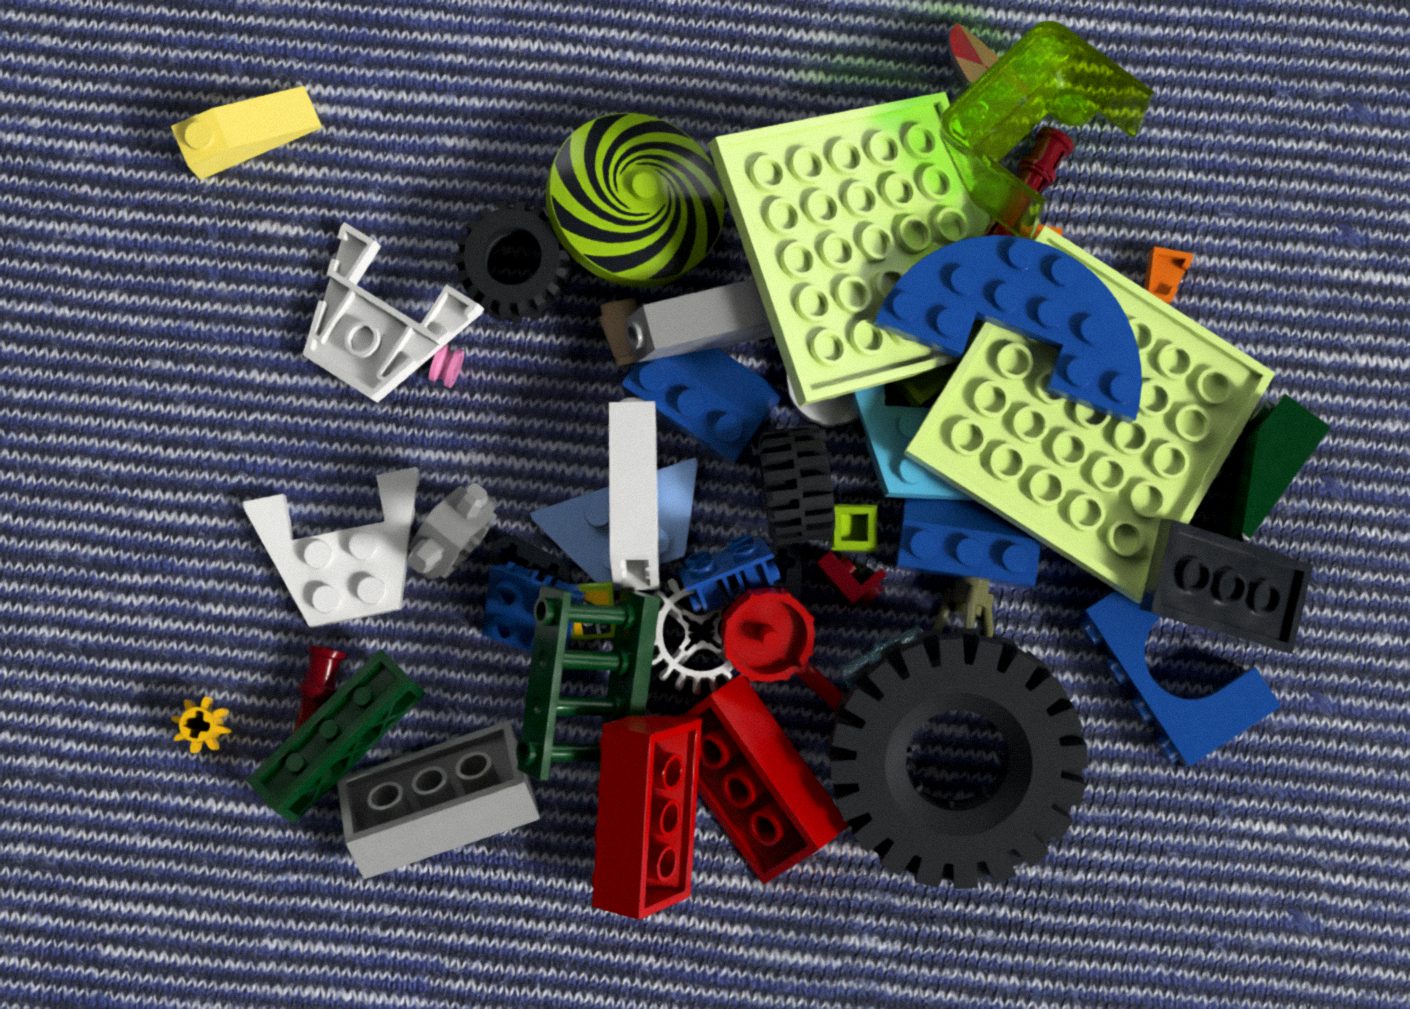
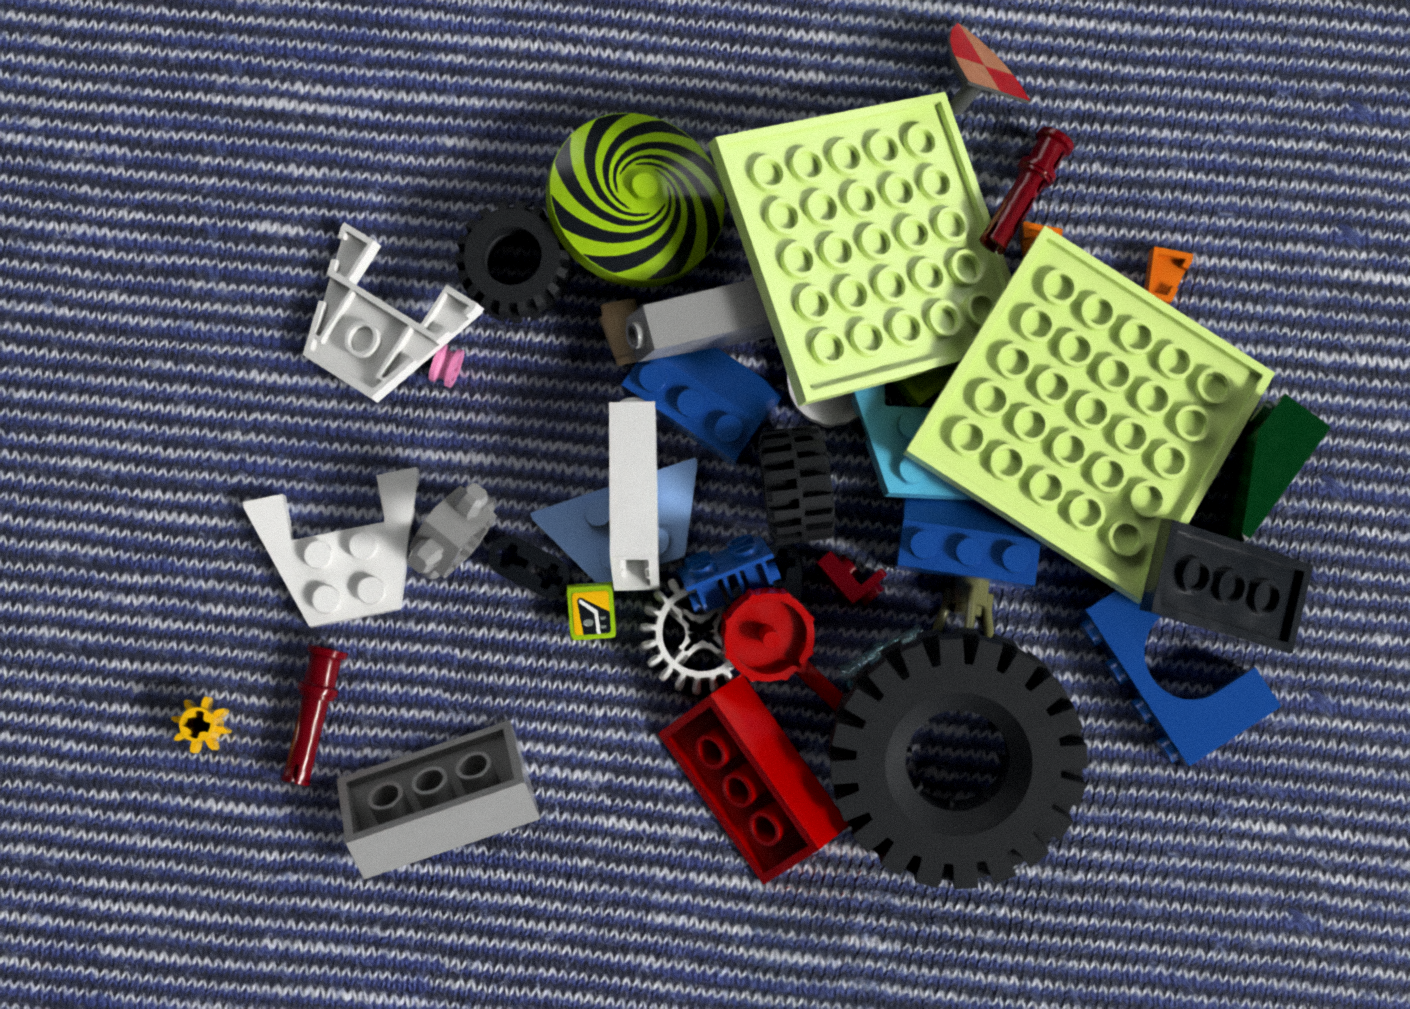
light yellow slope [171,86,323,180] -> none
dark green fence [246,648,427,824] -> none
blue hinge [482,561,586,653] -> none
dark green fence [516,585,660,780] -> none
red slope [591,716,702,920] -> none
lime slope [831,504,877,553] -> none
blue plate [872,235,1142,424] -> none
clear neon green windscreen [939,21,1154,240] -> none

